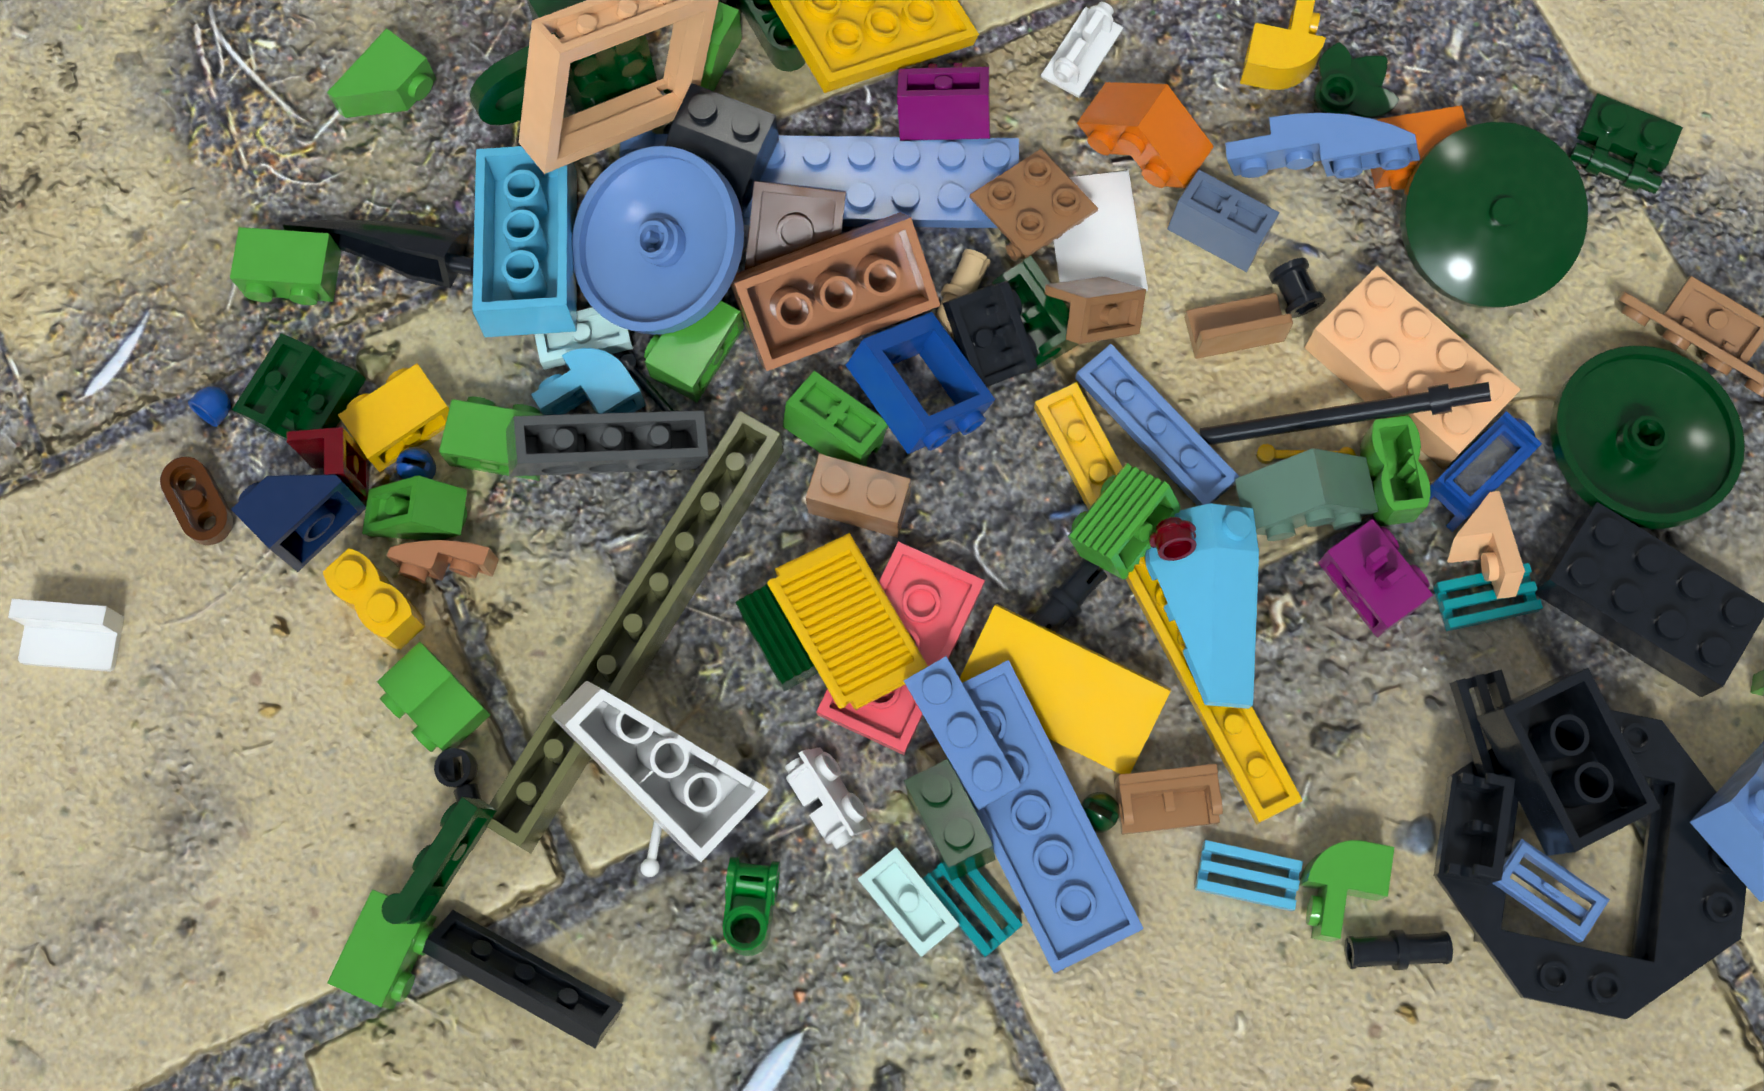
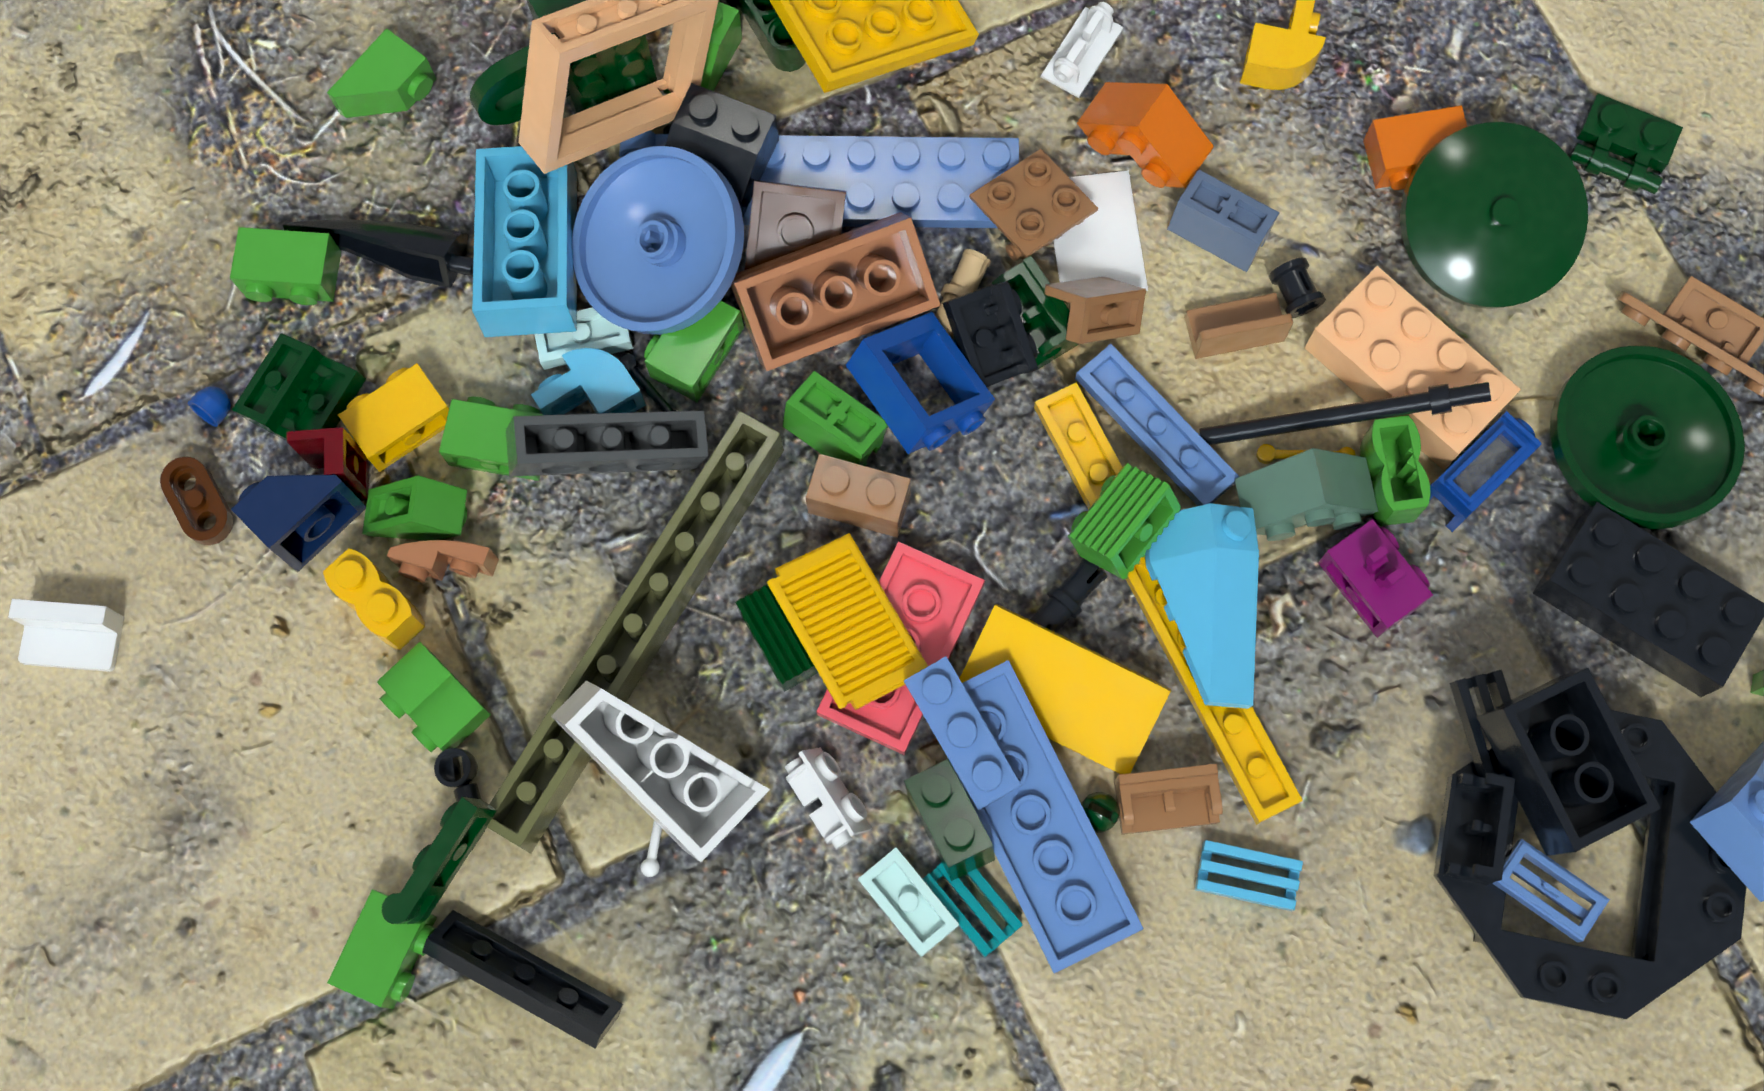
blue hinge [396,447,436,480] -> none
green piece [722,857,780,956] -> none
magenta brick [897,63,990,141] -> none
dark red plate [1149,517,1196,561] -> none
medium blue slope [1225,113,1420,179] -> none
bright green brick [1299,840,1395,942] -> none
dark green plate [1314,42,1399,119] -> none
black pin [1345,930,1453,970] -> none
teal tile [1433,563,1543,632] -> none
light nougat slope [1447,491,1525,599] -> none

